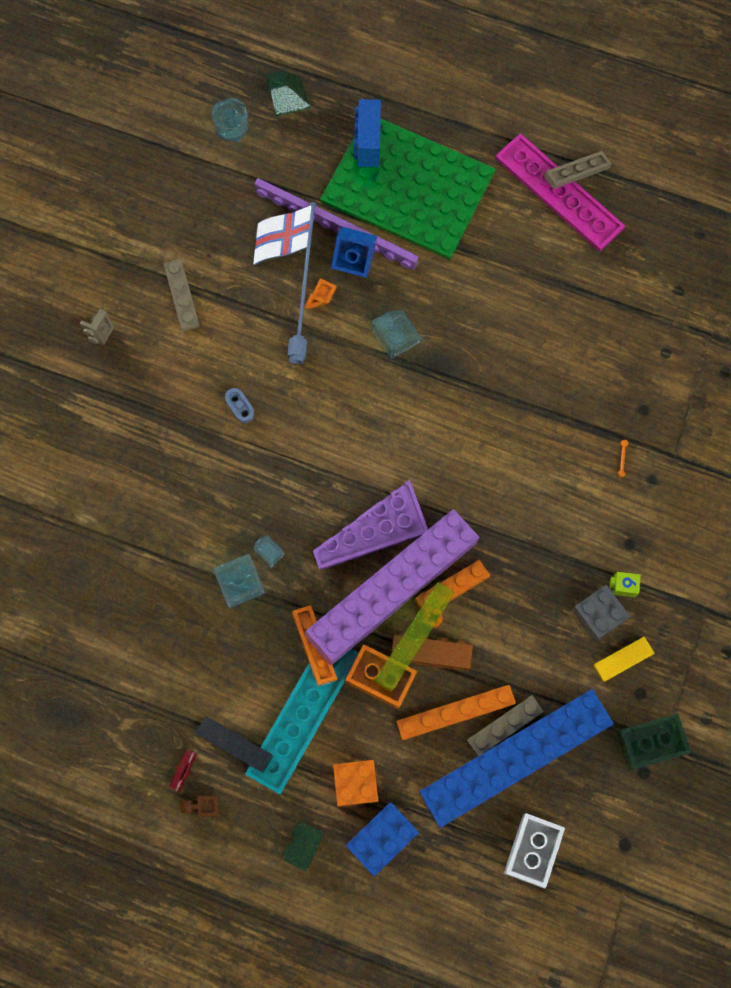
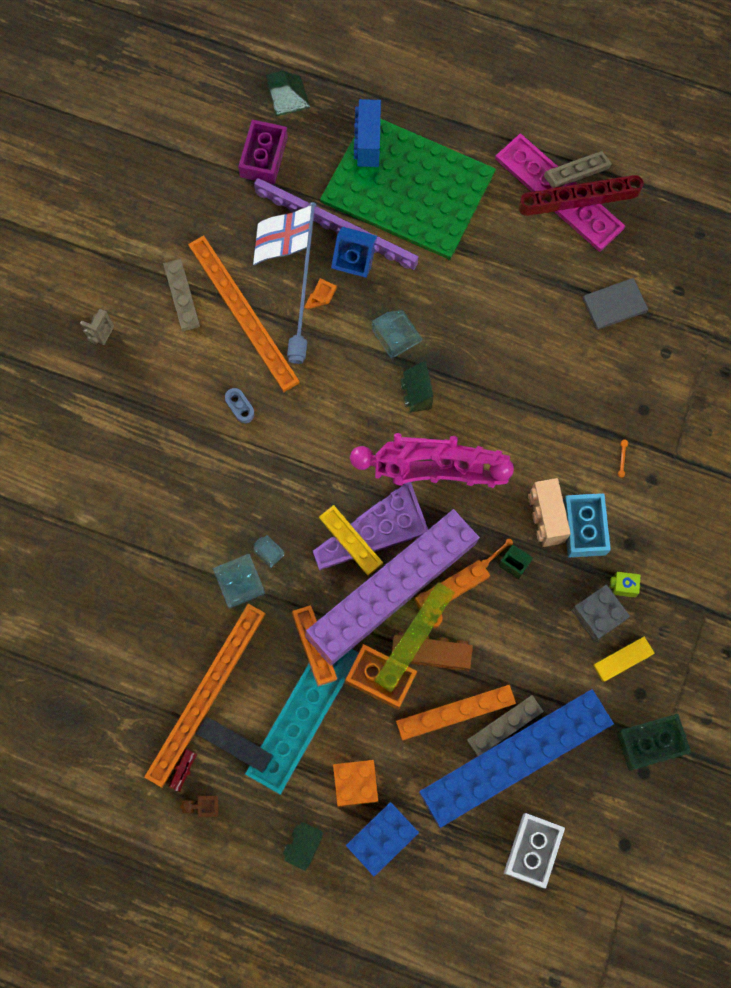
clear light blue brick [212,98,249,142] -> none
none -> orange plate [145,604,266,788]
none -> orange plate [188,236,299,393]
none -> magenta brick [238,120,288,185]
none -> yellow tile [319,505,383,576]
none -> dark pink piece [350,433,514,488]
none -> clear green slope [400,361,434,413]
none -> orange hinge [481,539,513,568]
none -> dark green piece [499,545,533,580]
none -> dark red beam [519,175,644,216]
none -> light nougat brick [528,478,571,547]
none -> medium azure brick [563,494,610,557]
none -> dark grey tile [582,278,648,330]

